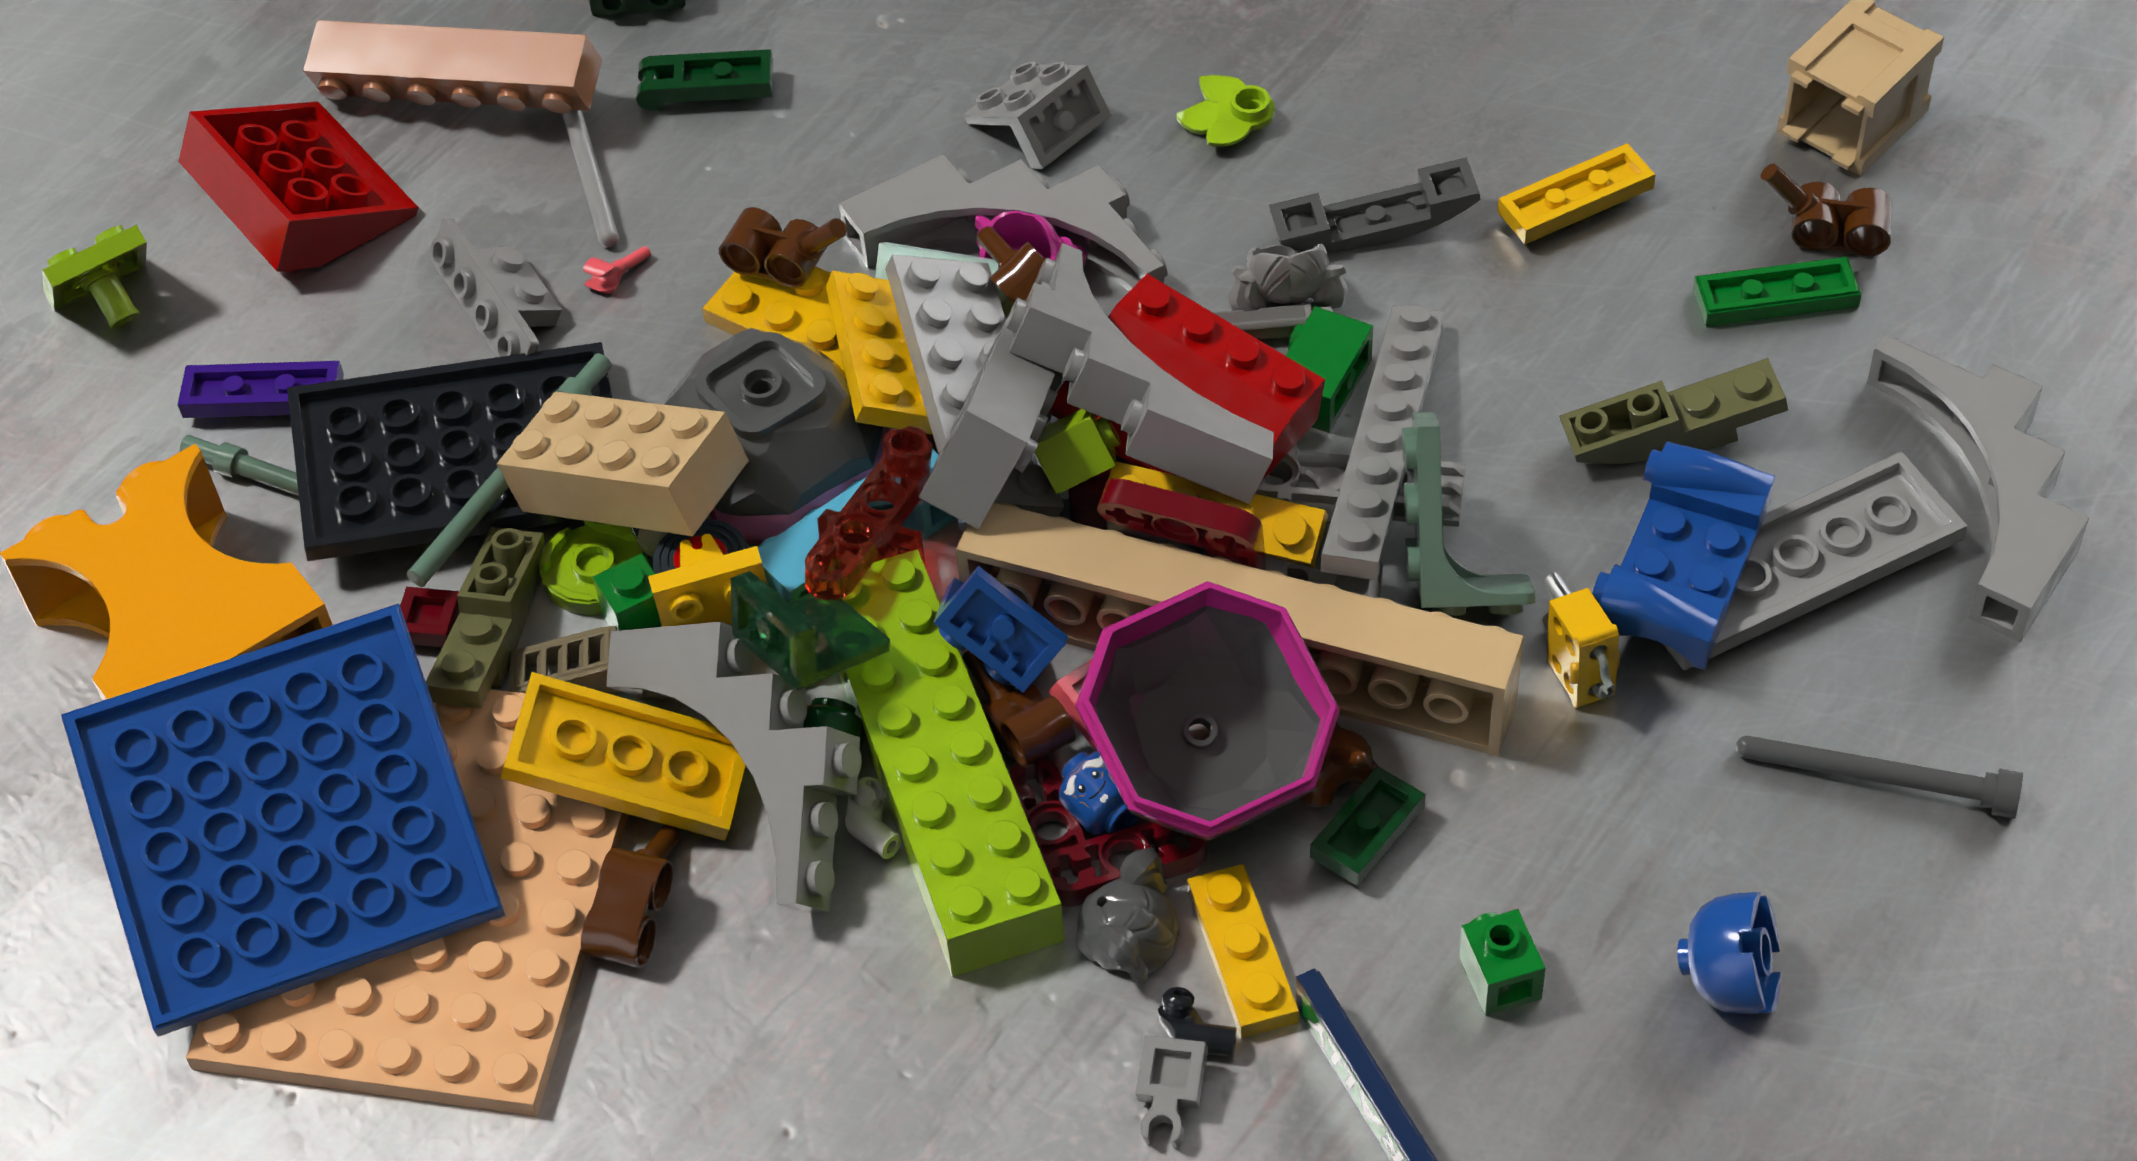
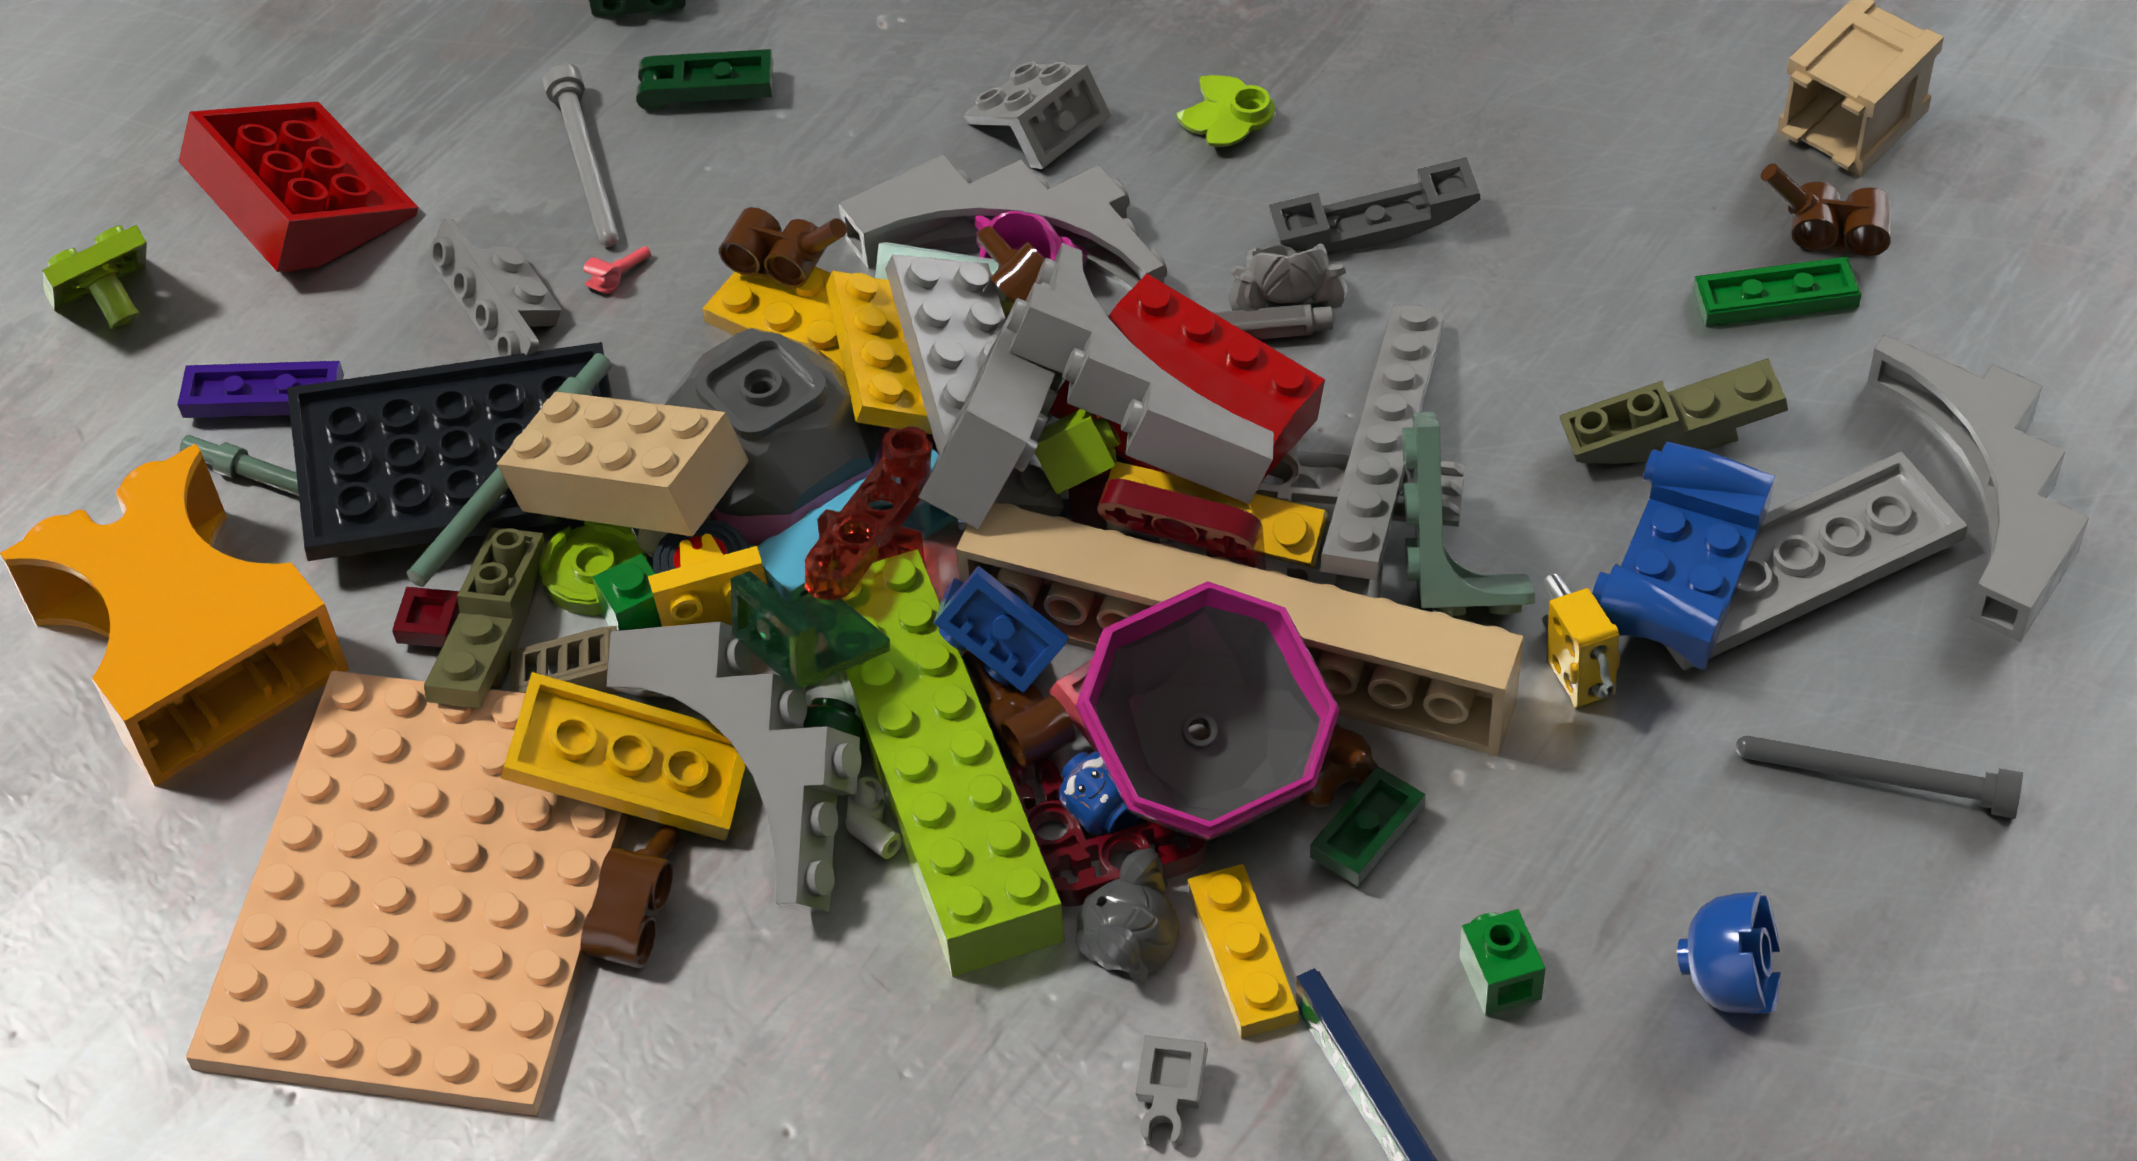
blue tile [61,603,505,1037] -> none
brick [303,20,602,113] -> none
black arm [1158,987,1237,1058] -> none
green brick [1285,306,1373,433] -> none
yellow plate [1497,143,1656,244] -> none

